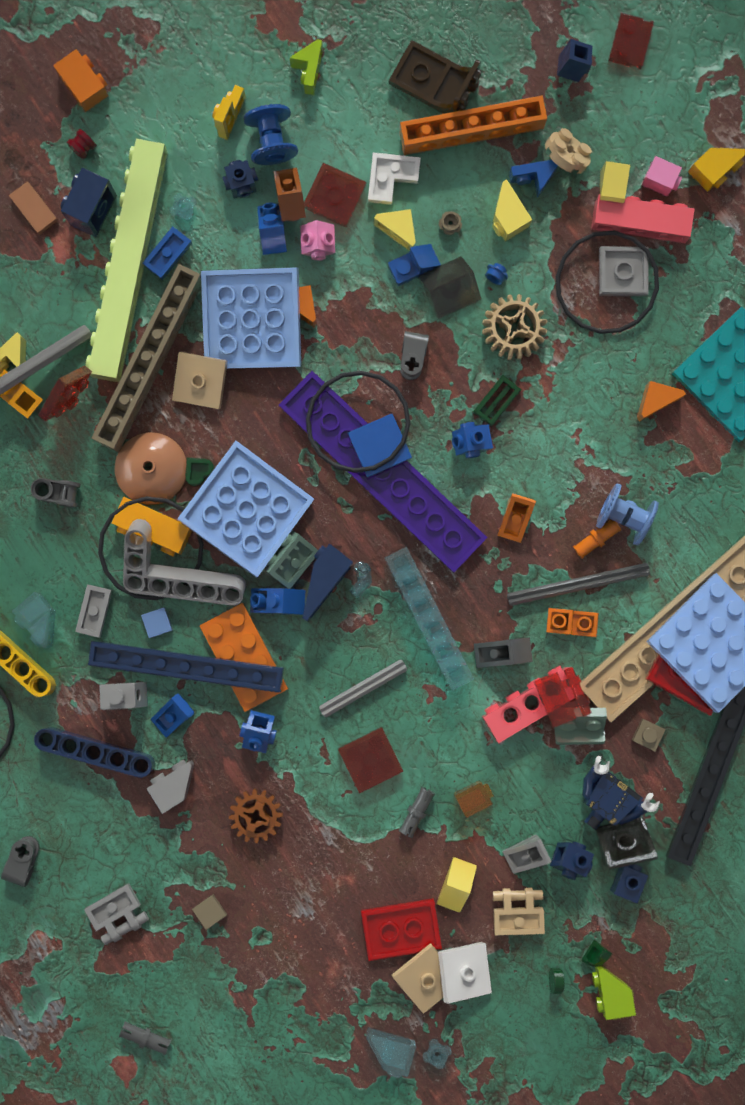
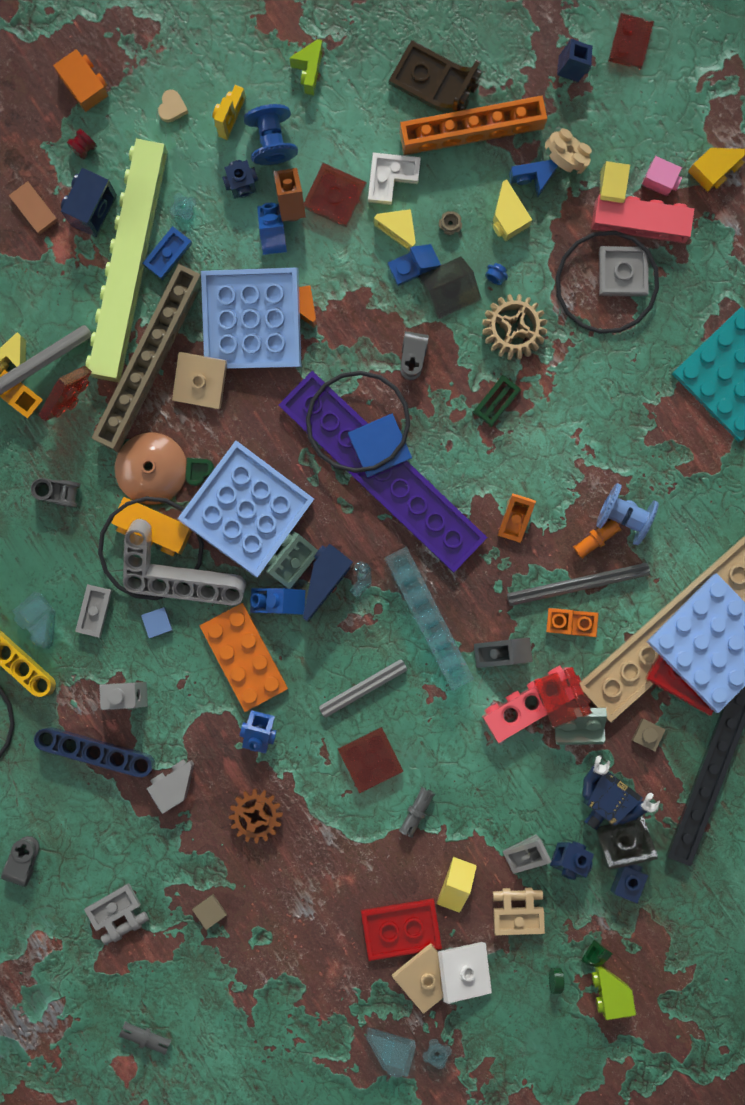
dark blue tile [88,641,284,693] -> none
blue slope [150,694,194,738] -> none
bright pink brick [300,220,335,260] -> none
blue brick [452,422,493,459] -> none
clear orange brick [454,780,494,818] -> none
orange slope [637,381,686,422] -> none
none -> tan tile [158,90,189,123]

